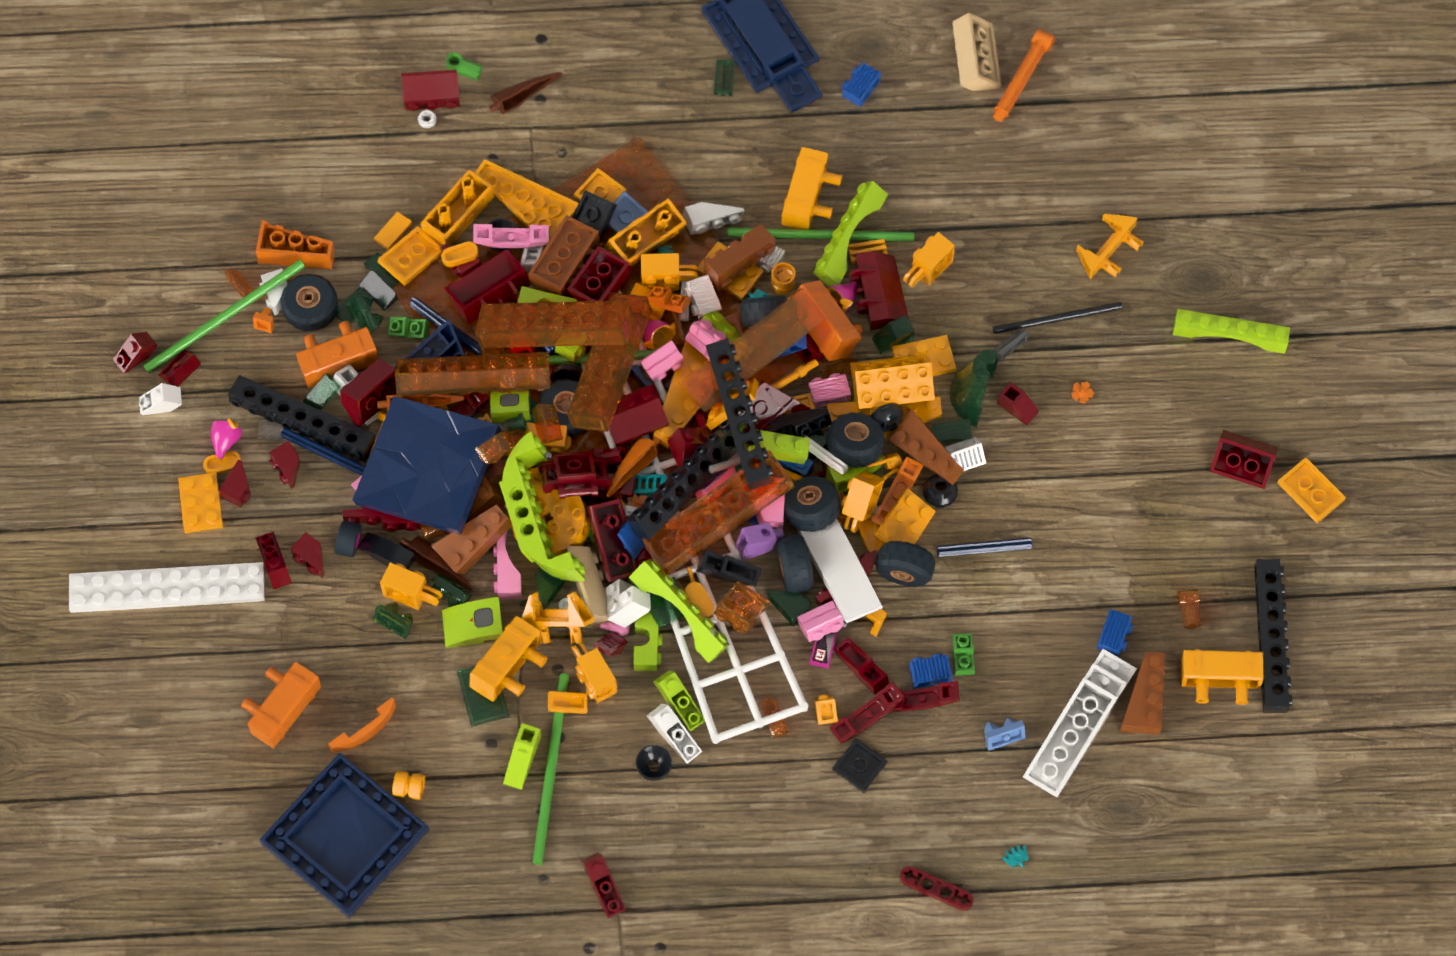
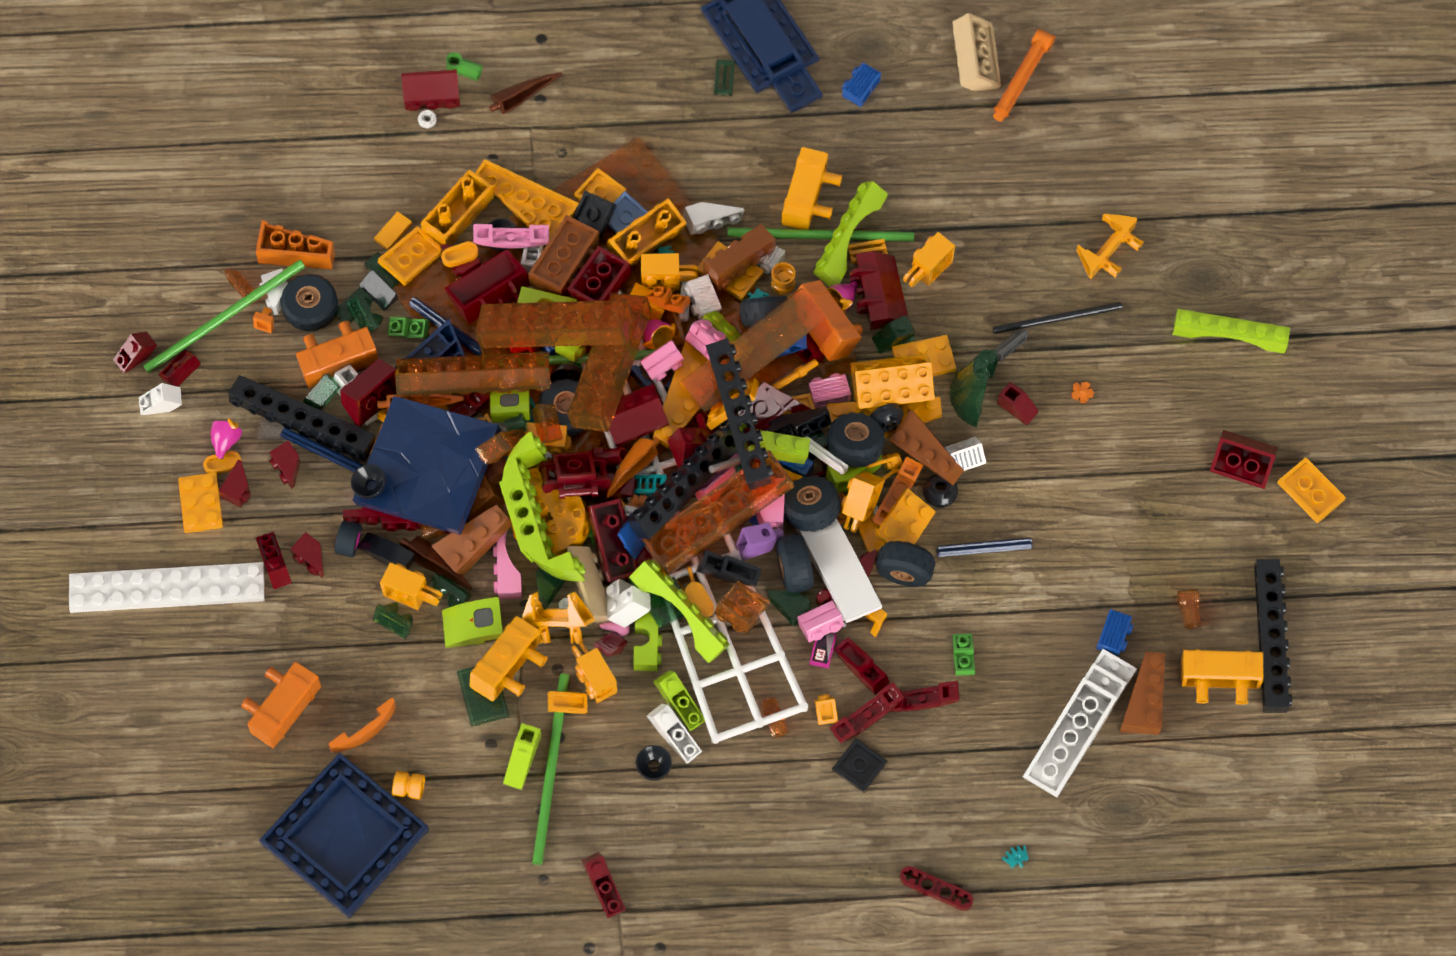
blue brick [909,653,953,689] -> none
clear green tile [932,419,972,443] -> none
medium blue tile [984,718,1026,751] -> none
none -> black piece [351,464,386,499]

